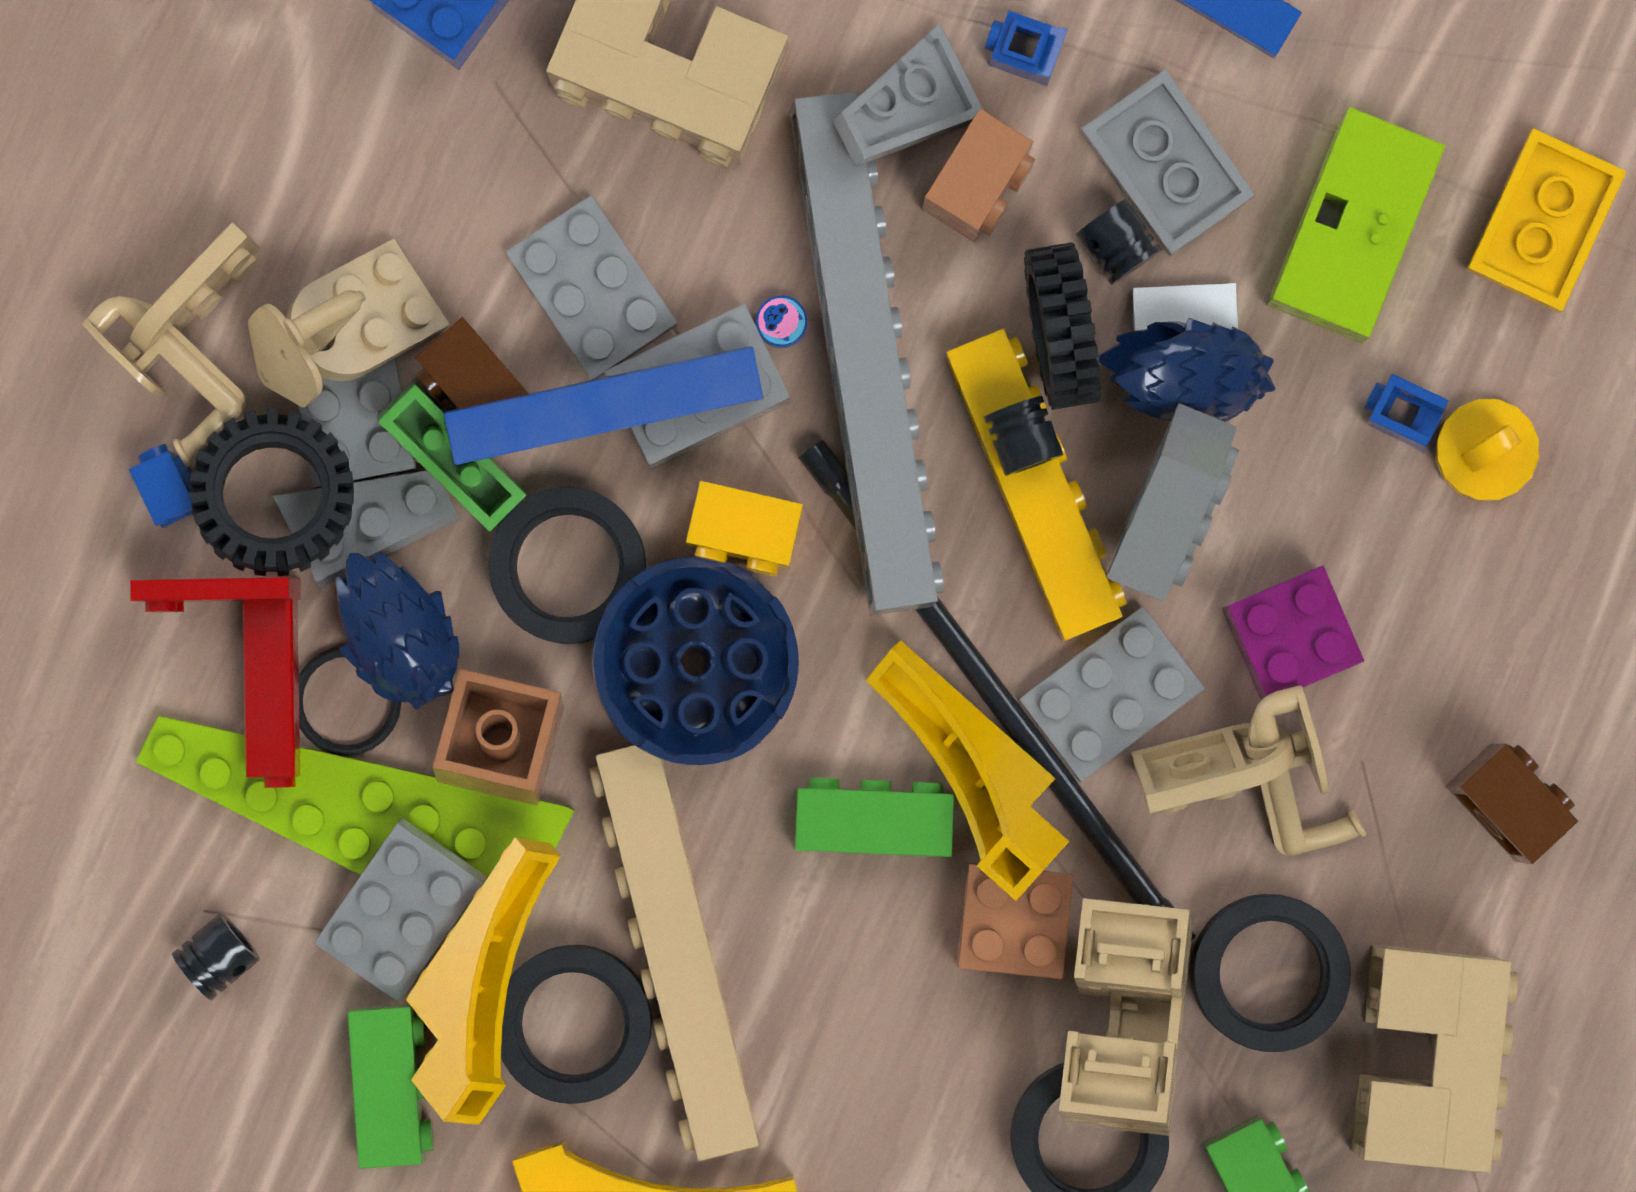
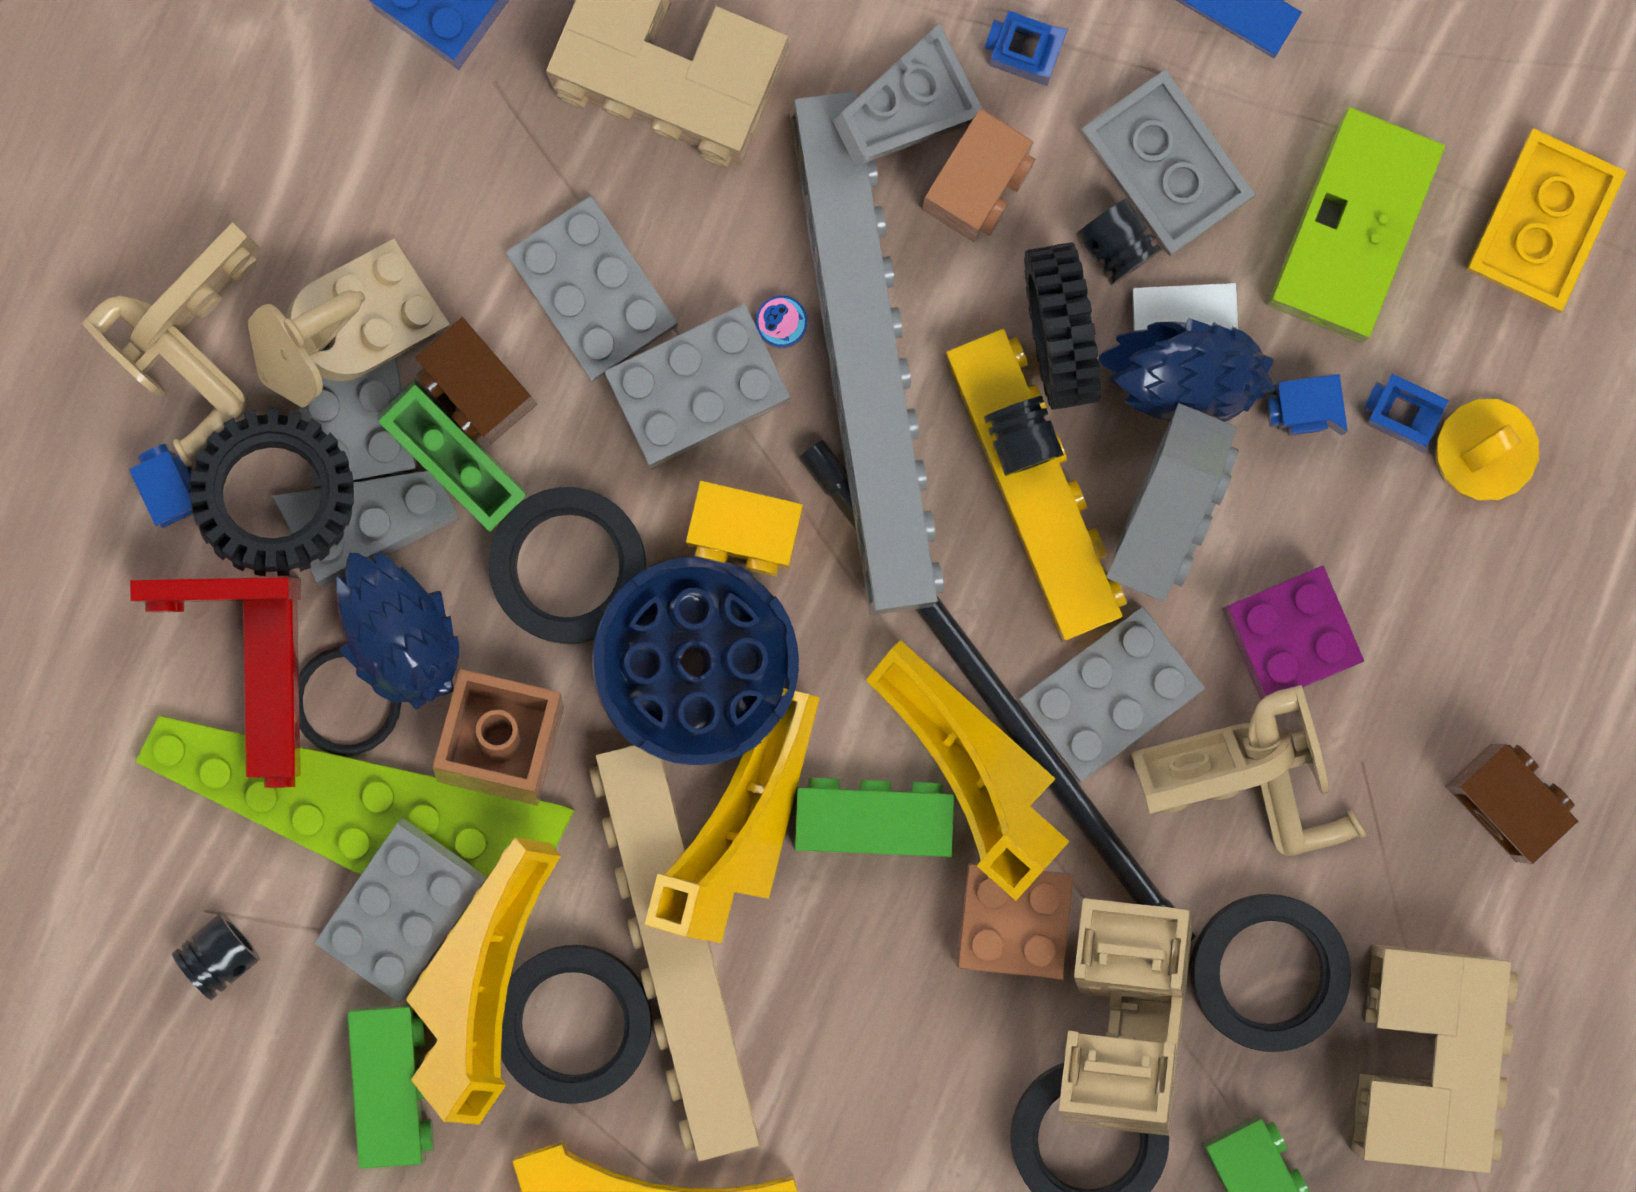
blue tile [443,346,764,465] -> none
none -> yellow arch [645,688,820,943]
none -> blue window [1266,374,1348,436]

